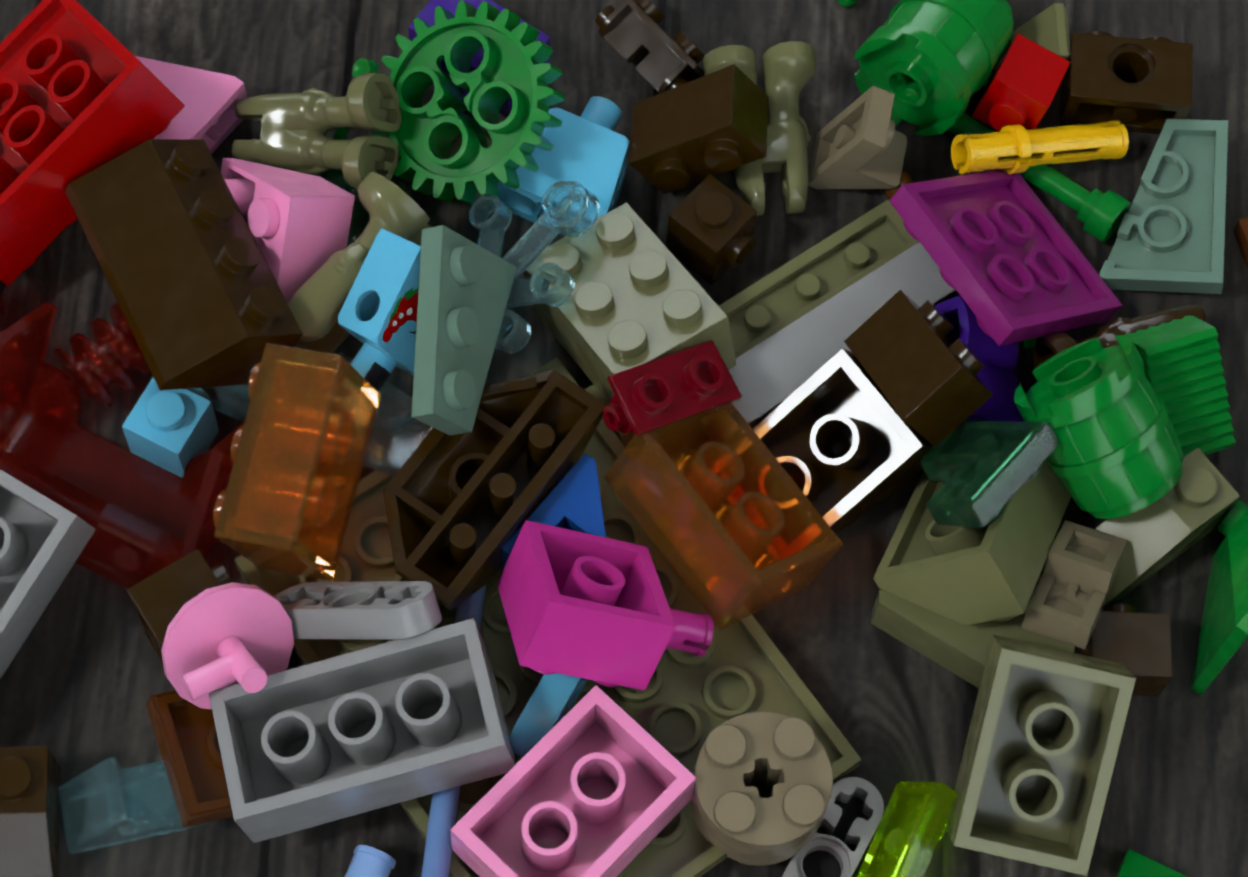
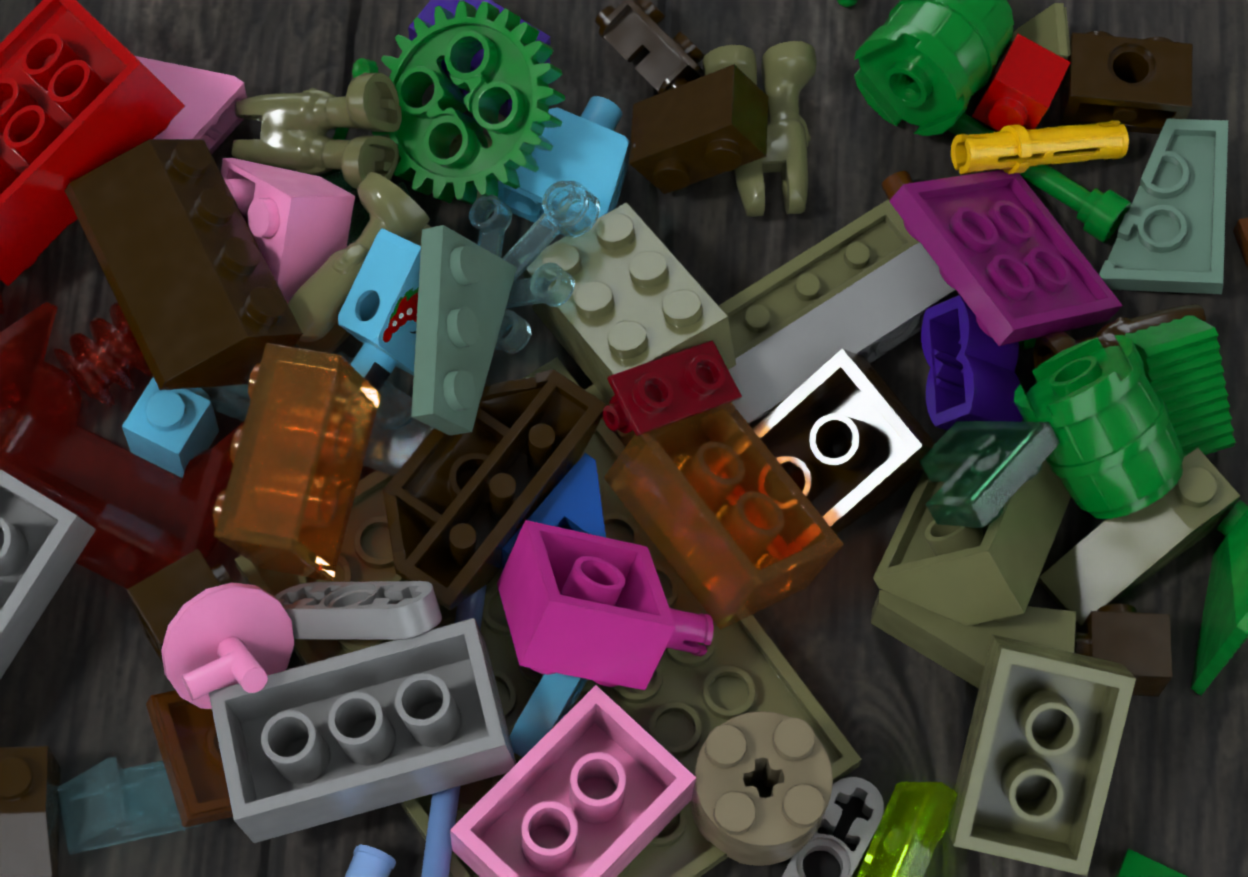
dark brown brick [666,174,757,285] -> none
dark tan slope [808,85,907,189] -> none
dark brown brick [844,290,993,447] -> none
dark tan slope [1021,520,1127,649] -> none

